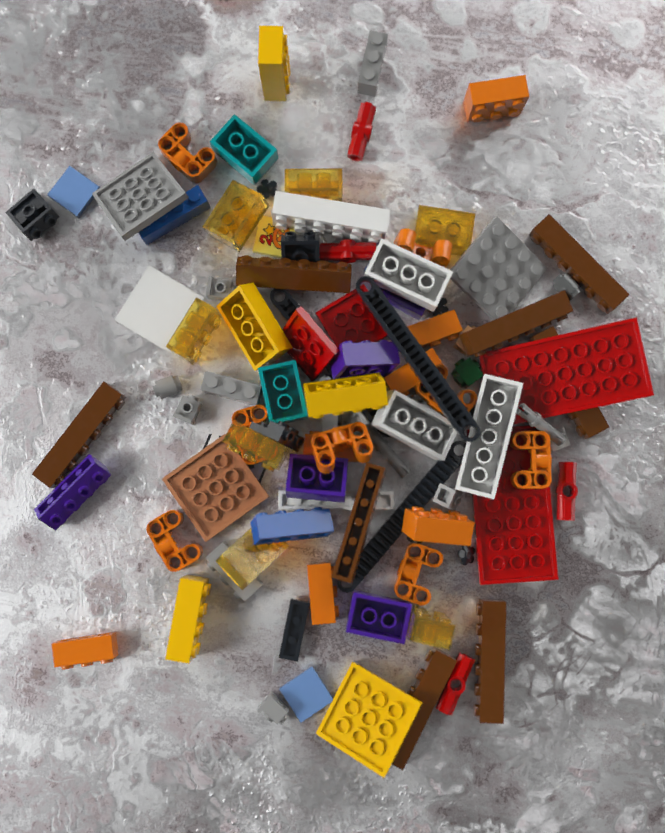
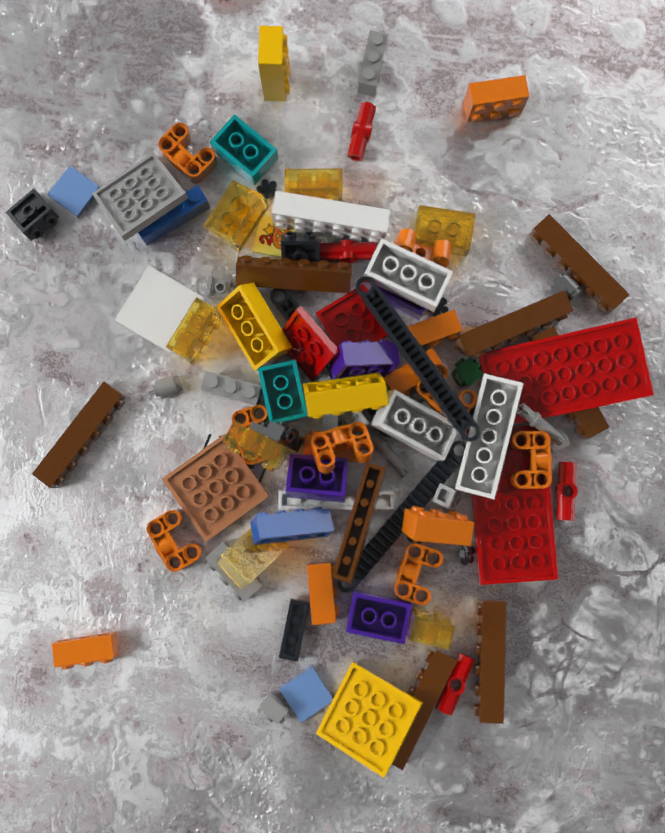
dark purple brick [34,454,111,531] -> none
yellow brick [165,575,212,664] -> none
light grey brick [173,394,203,425] -> none
light grey plate [450,216,548,320] -> none

